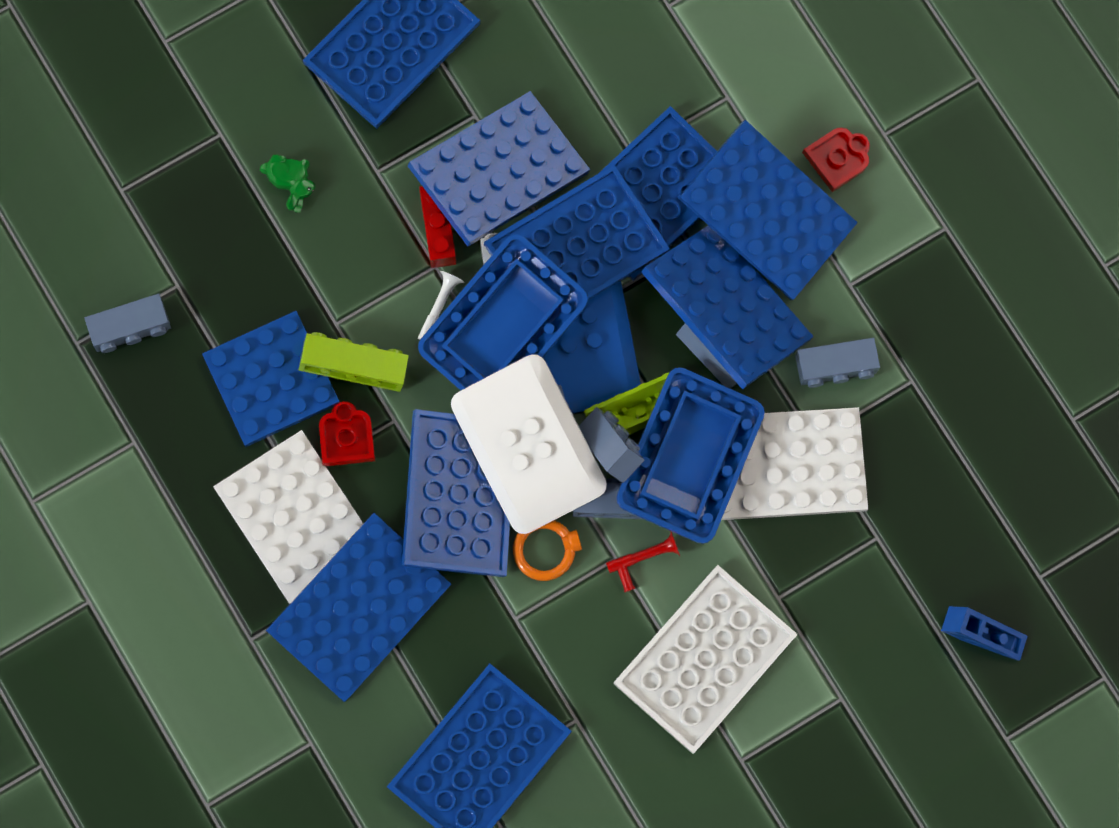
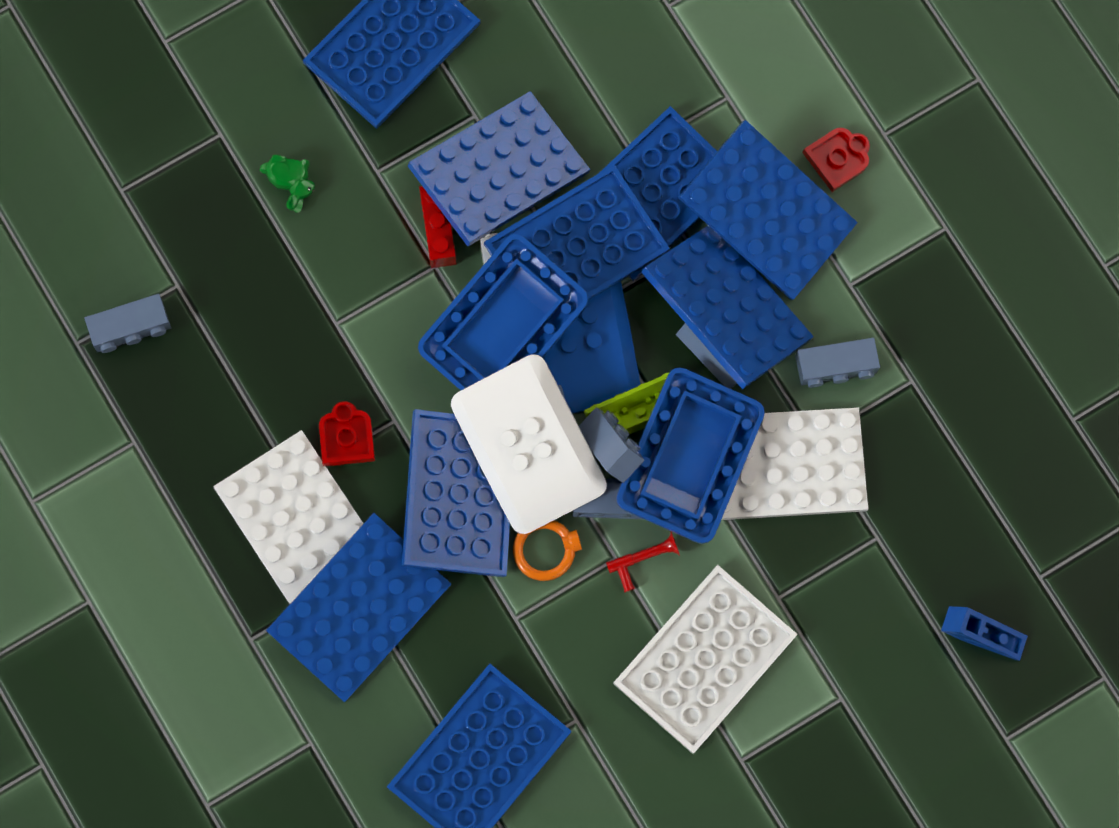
blue plate [202,311,340,447] -> none
lime brick [298,332,409,392] -> none
white piece [418,271,465,340] -> none

